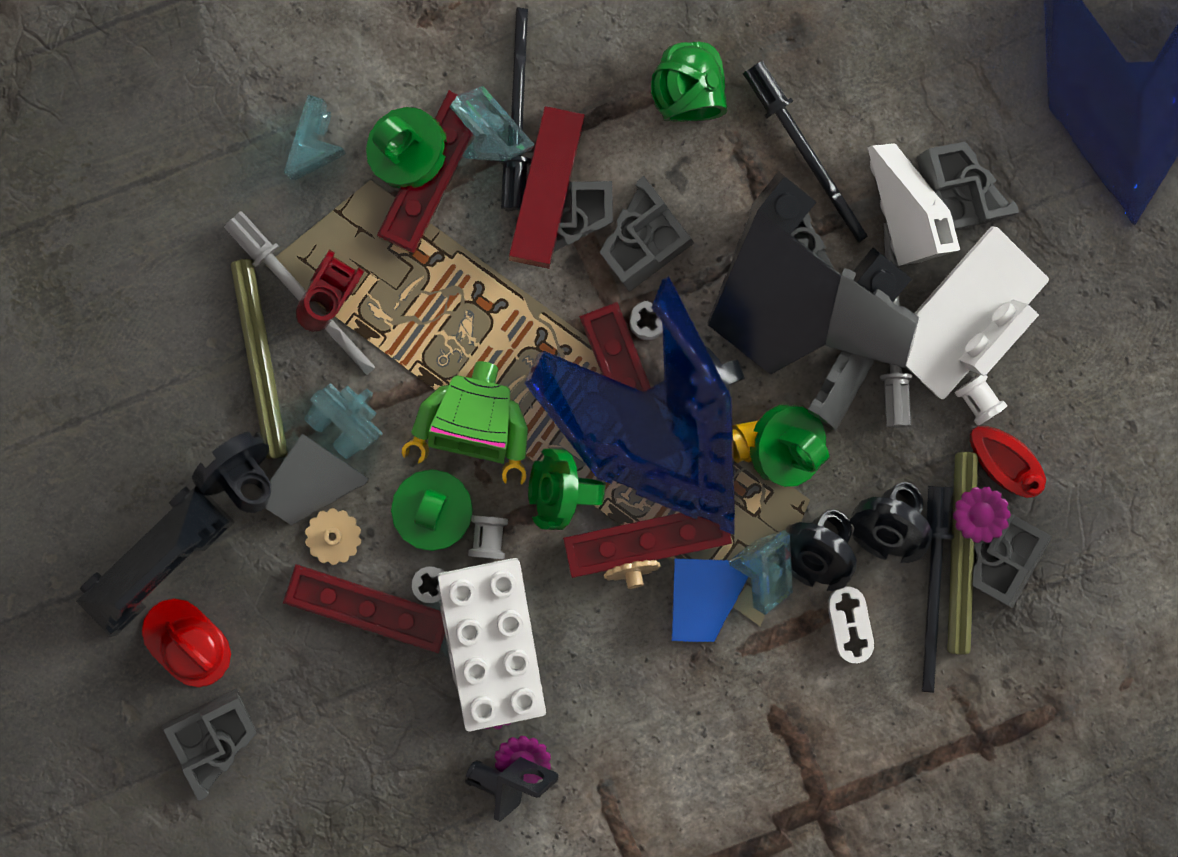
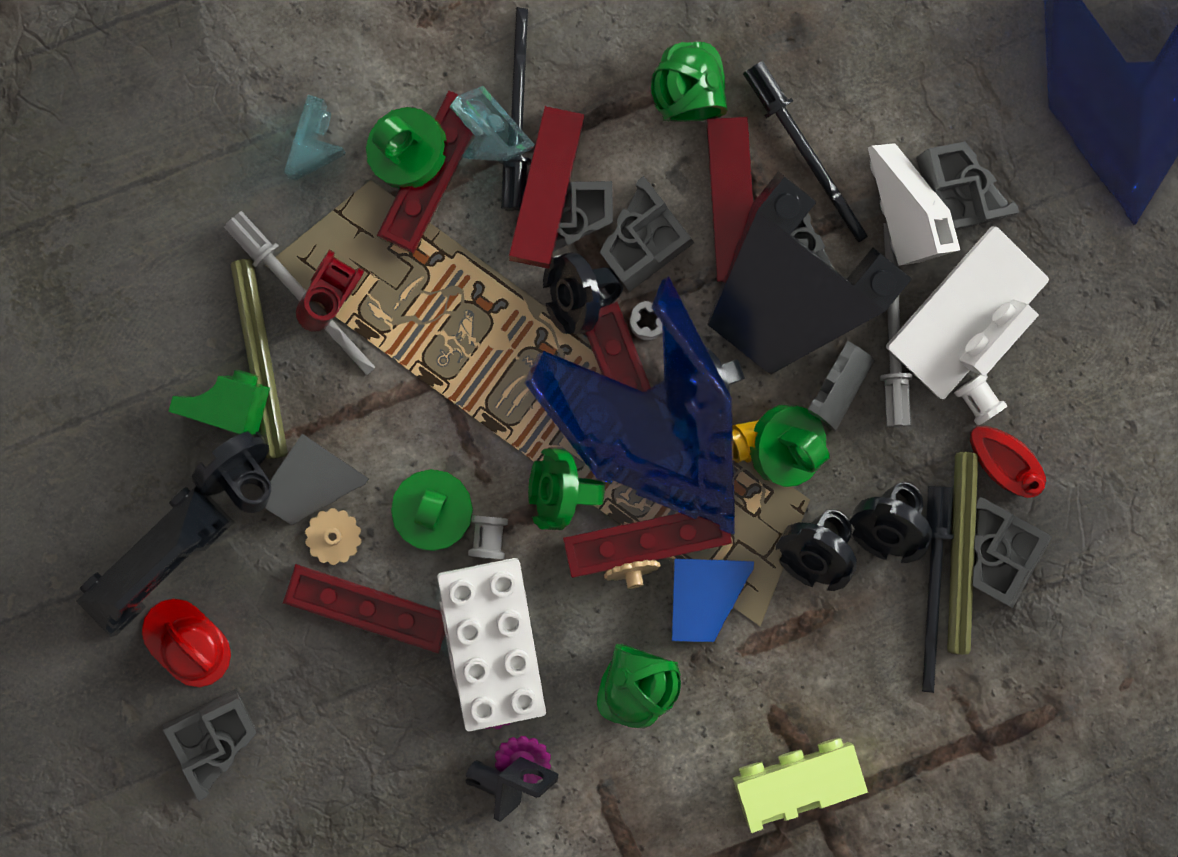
clear light blue hips [305,383,383,459] -> none
bright green torso [402,361,528,485] -> none
light grey bush [411,566,445,603] -> none
clear light blue slope [729,530,793,615] -> none
dark grey slope [825,268,919,368] -> none
white beam [828,586,874,663] -> none
magenta piece [953,487,1011,543] -> none
none -> green arch [168,370,270,435]
none -> black tile [543,252,623,334]
none -> green helmet [597,644,681,729]
none -> dark red tile [706,117,753,282]
none -> yellowish green wedge [733,738,868,833]

